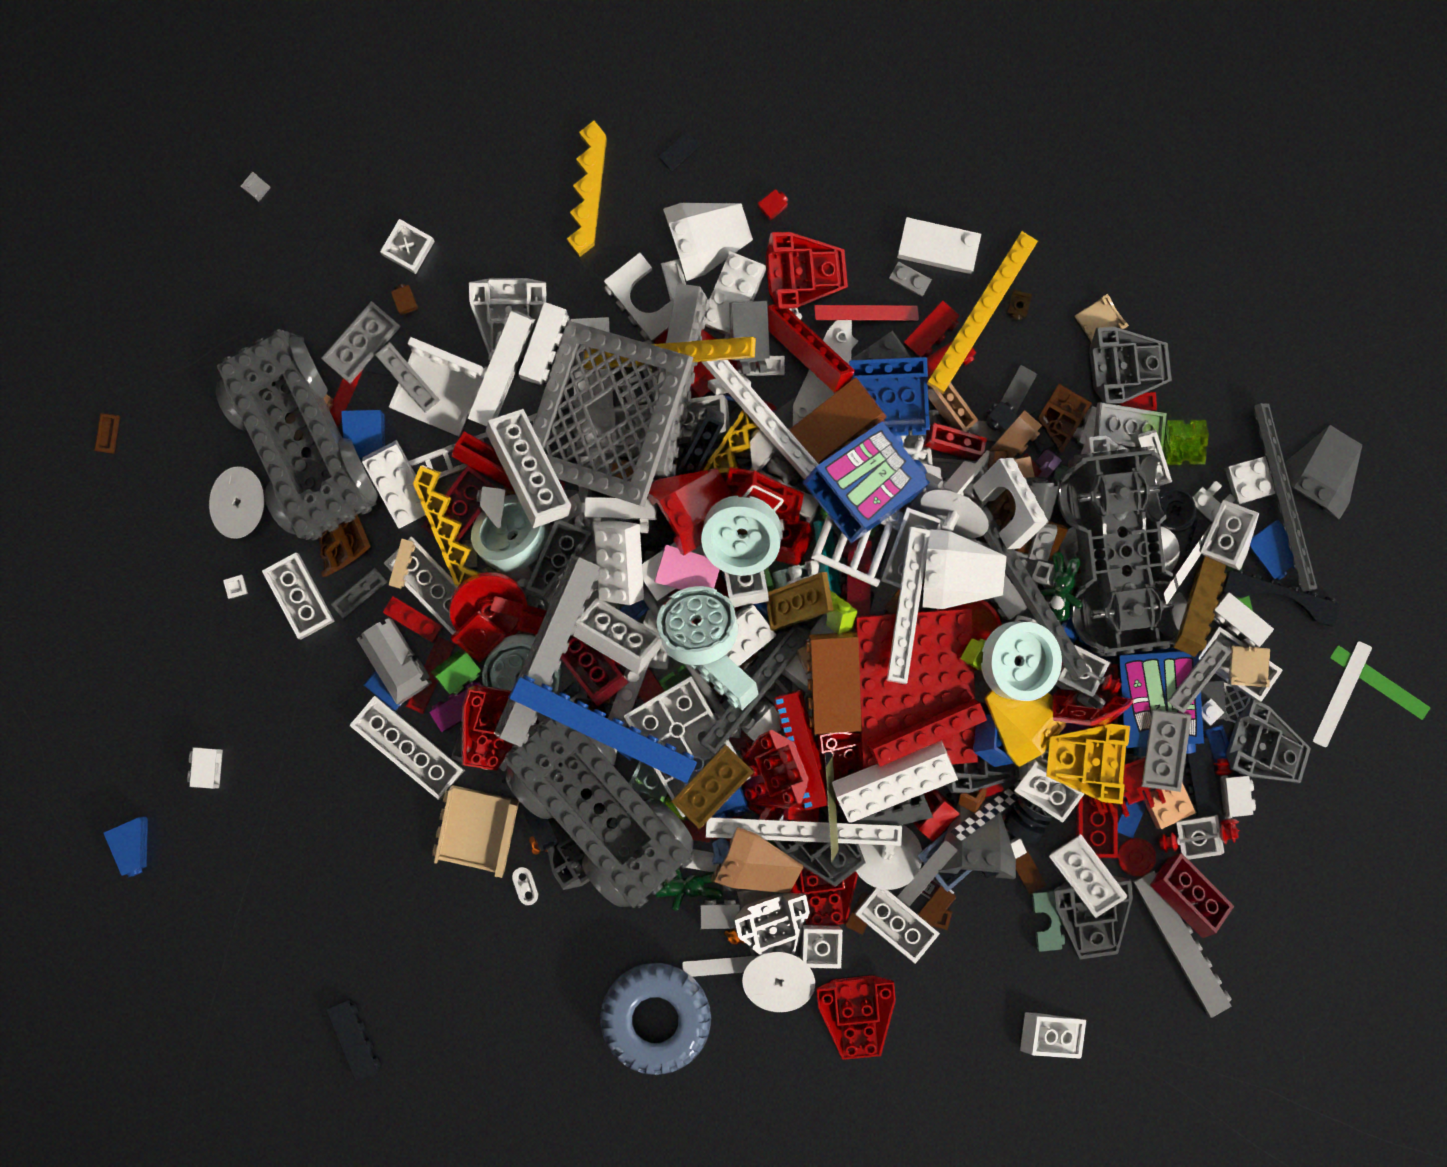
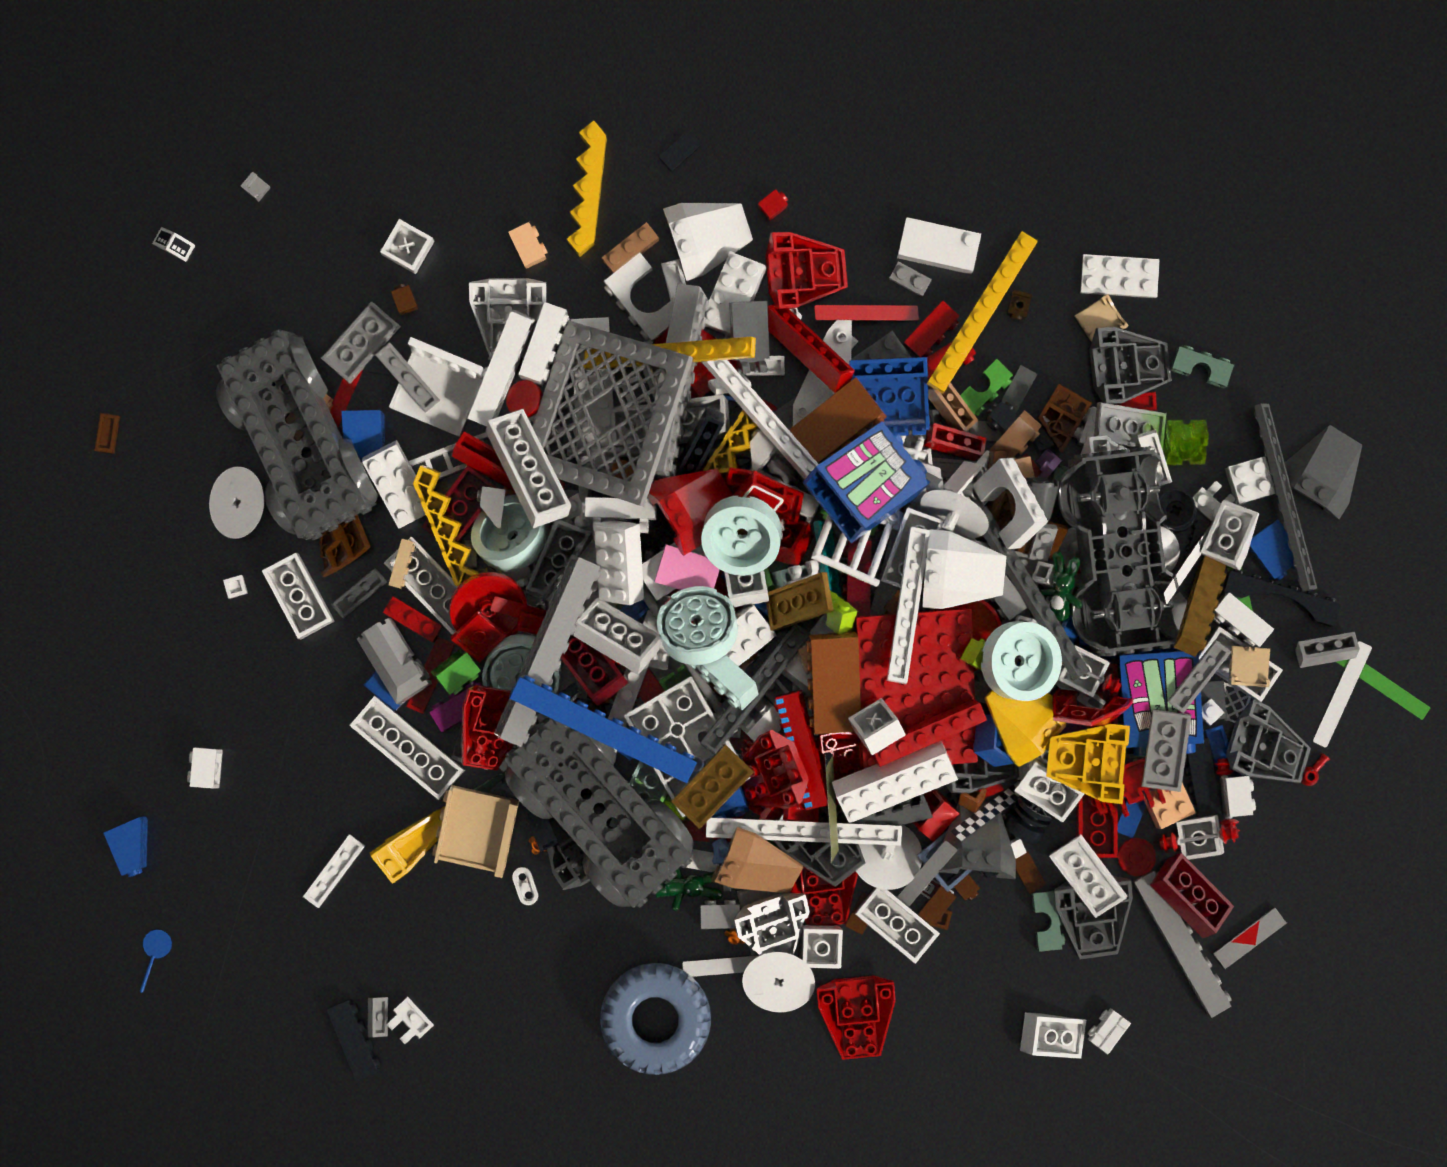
none -> blue piece [140,929,172,993]
none -> slope [152,227,195,262]
none -> white plate [303,834,365,908]
none -> light grey plate [368,997,388,1037]
none -> yellow plate [370,773,505,884]
none -> white plate [387,997,434,1044]
none -> red tile [506,380,543,418]
none -> light nougat brick [508,222,548,269]
none -> medium nougat brick [602,222,659,274]
none -> white brick [848,698,906,755]
none -> reddish brown brick [954,874,980,901]
none -> bright green arch [960,359,1013,416]
none -> white plate [1080,254,1159,298]
none -> white brick [1088,1008,1131,1054]
none -> sand green arch [1170,345,1234,389]
none -> light grey tile [1213,907,1287,969]
none -> light grey brick [1295,632,1360,668]
none -> red bar [1301,753,1330,786]

